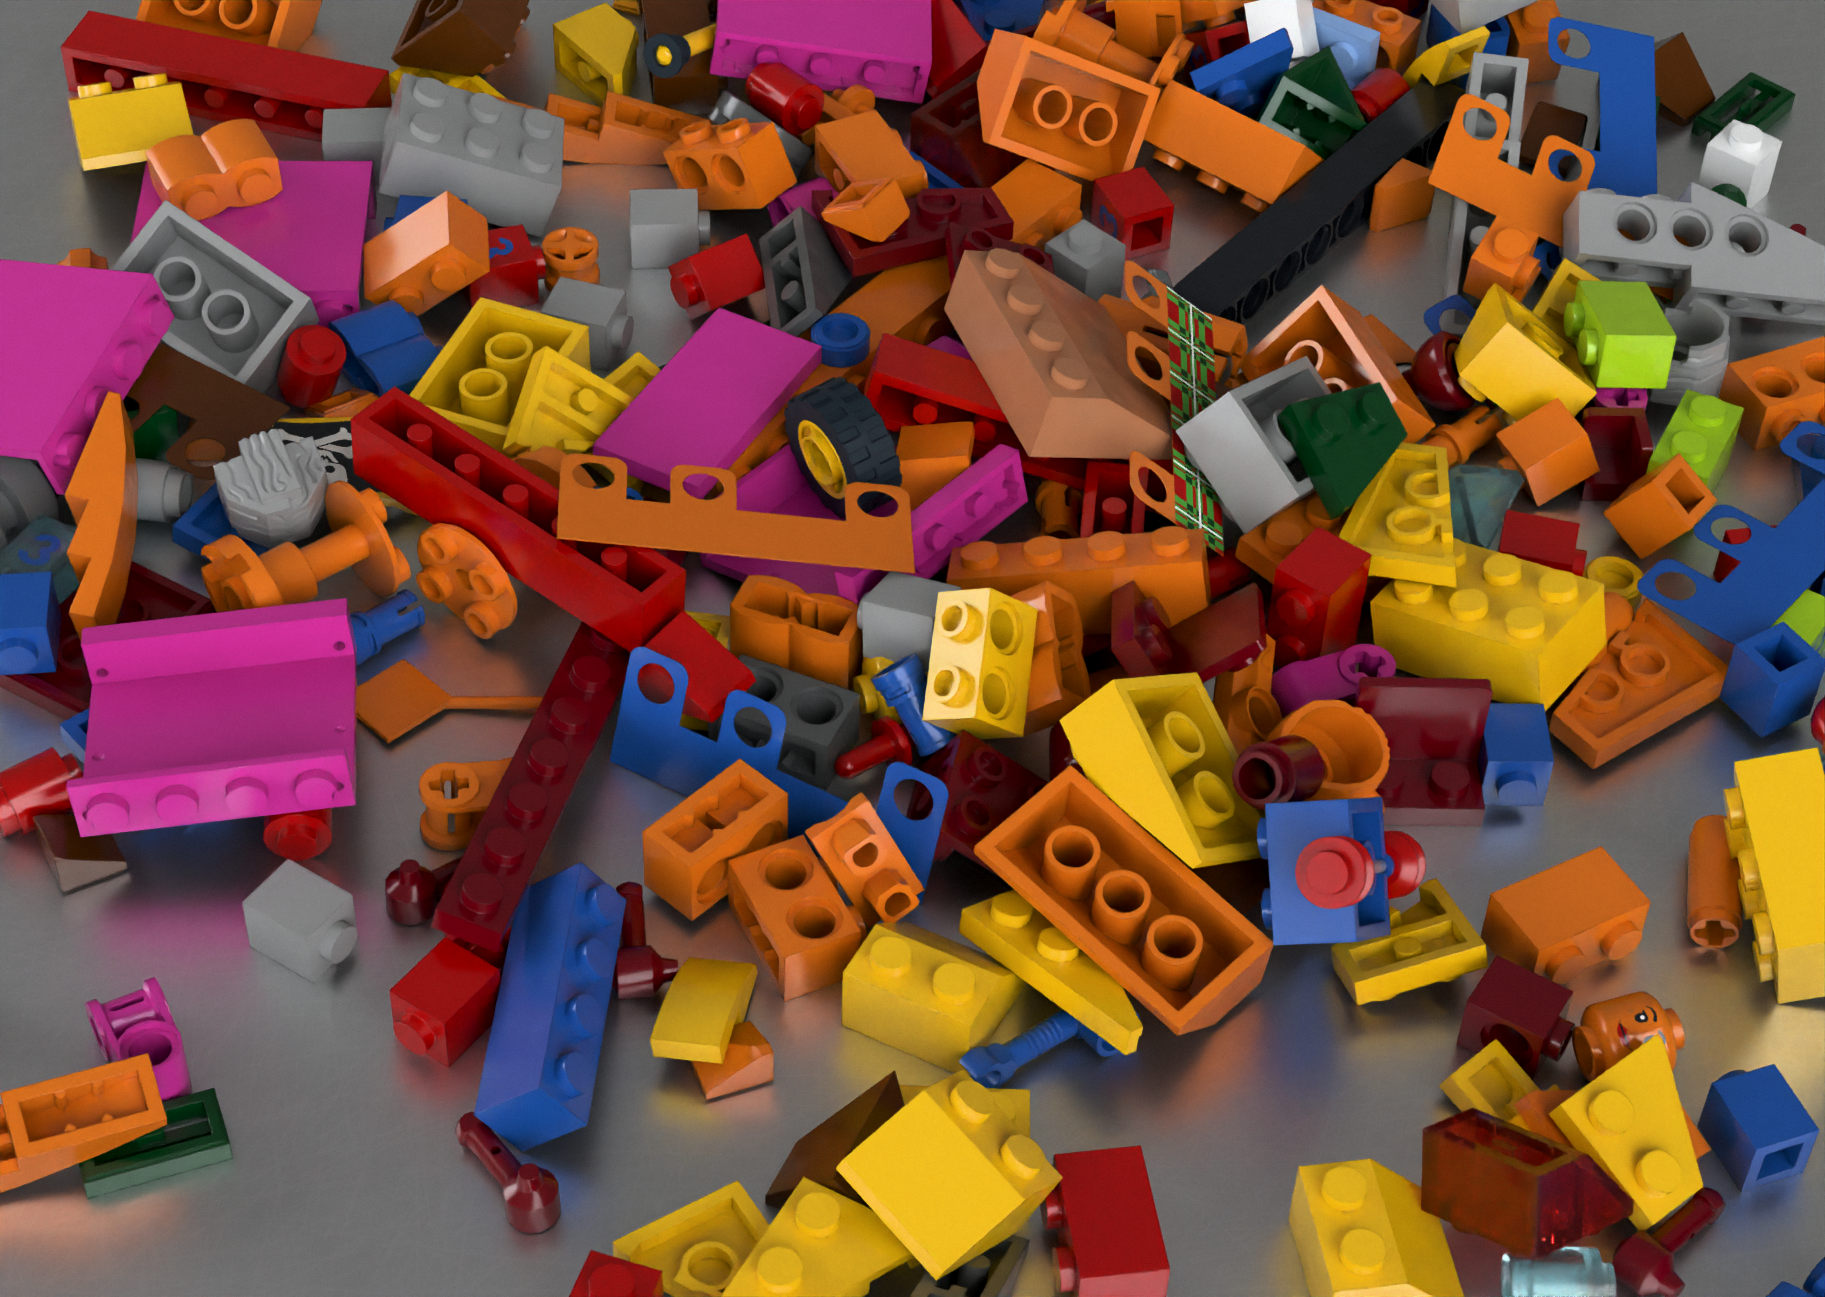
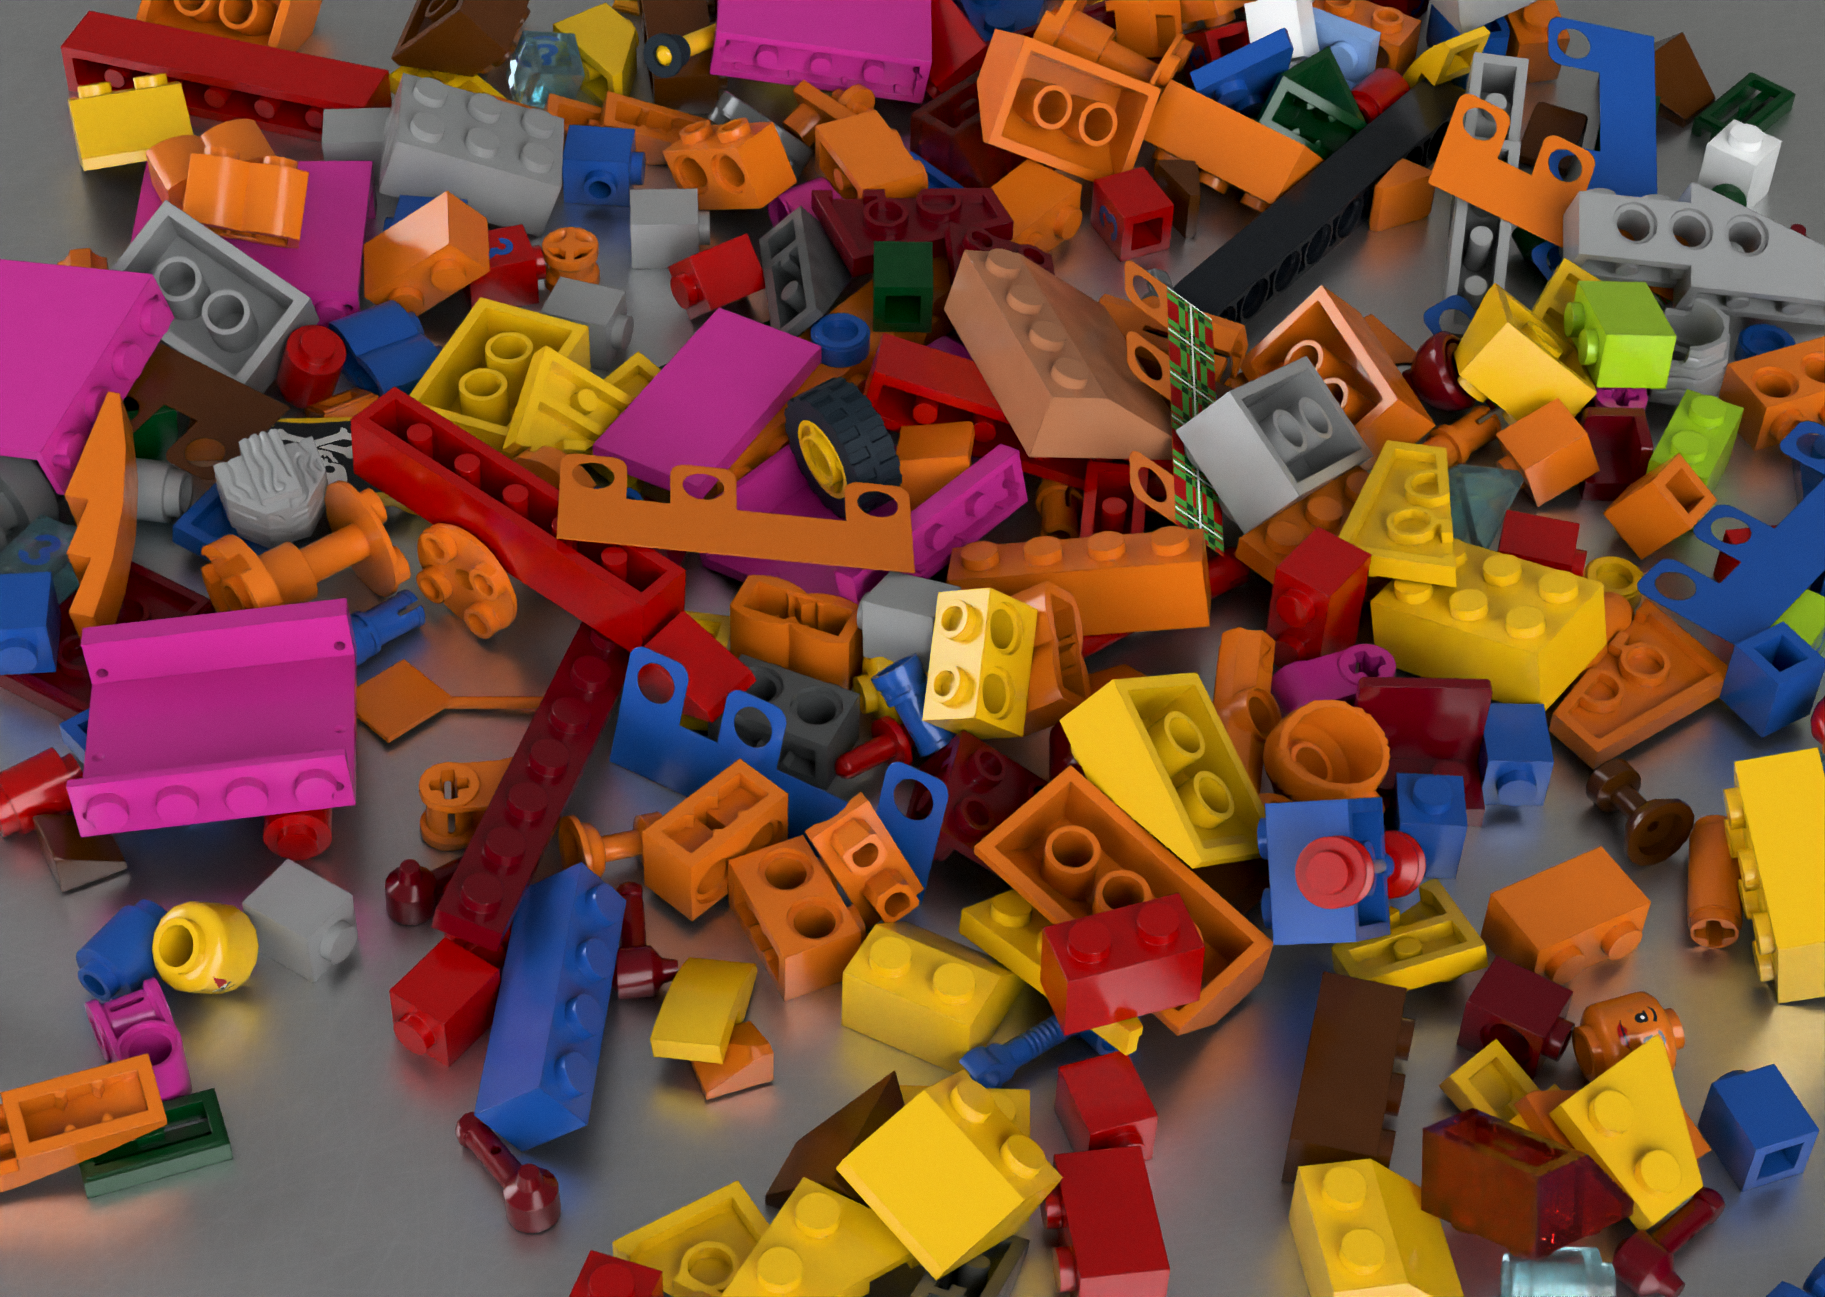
red brick [745,62,825,135] -> none
orange slope [821,177,910,242] -> none
light grey brick [1044,219,1126,302] -> none
dark red bracket [1111,580,1267,684] -> none
dark red brick [1232,735,1324,811] -> none
dark green wing [1277,382,1408,520] -> none
orange brick [1463,214,1541,303] -> none
none -> blue brick [76,899,167,1001]
none -> yellow head [152,901,259,994]
none -> orange brick [183,146,309,249]
none -> clear light blue brick [506,31,585,109]
none -> orange piece [558,811,662,878]
none -> blue brick [562,125,646,207]
none -> dark green brick [873,241,933,333]
none -> red brick [1040,893,1205,1036]
none -> red brick [1054,1051,1158,1161]
none -> reddish brown slope [1153,160,1201,239]
none -> reddish brown brick [1281,971,1416,1184]
none -> blue brick [1385,772,1468,879]
none -> reddish brown piece [1586,759,1694,866]
none -> blue tile [1734,324,1796,361]

